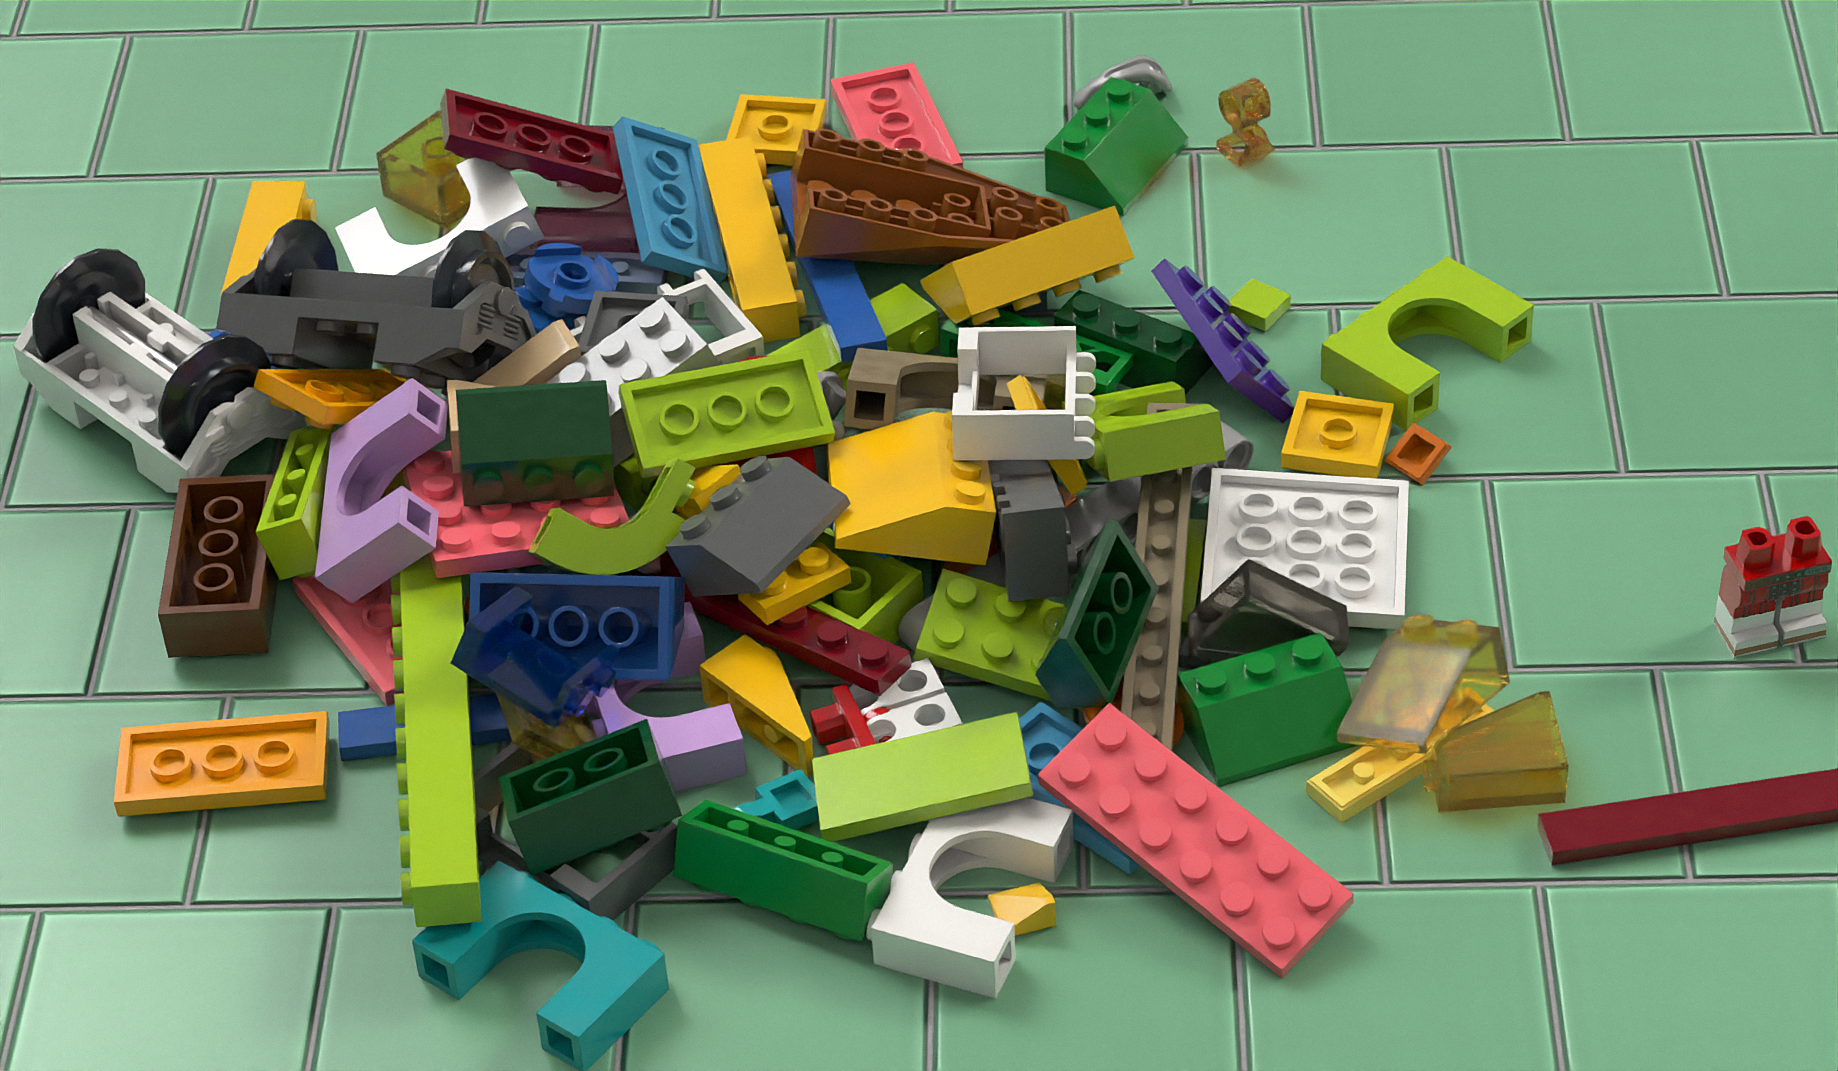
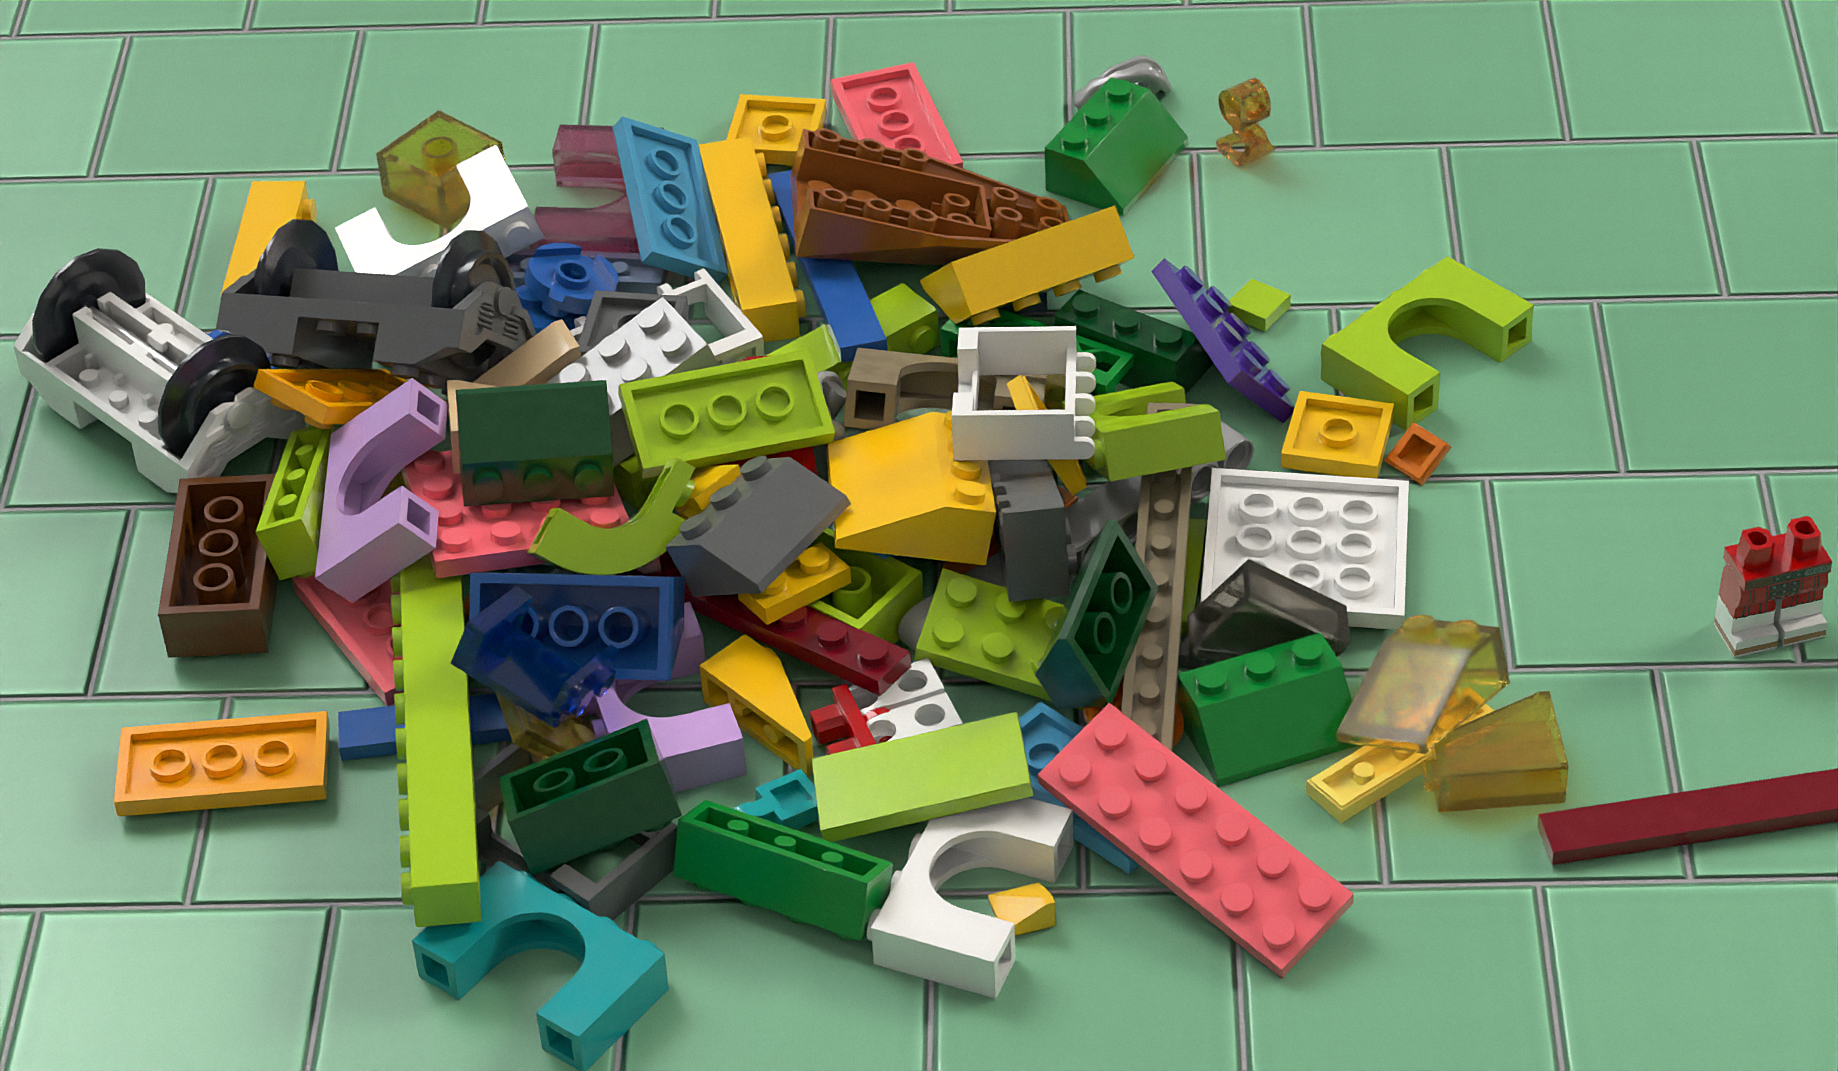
dark red plate [440,88,624,195] -> none

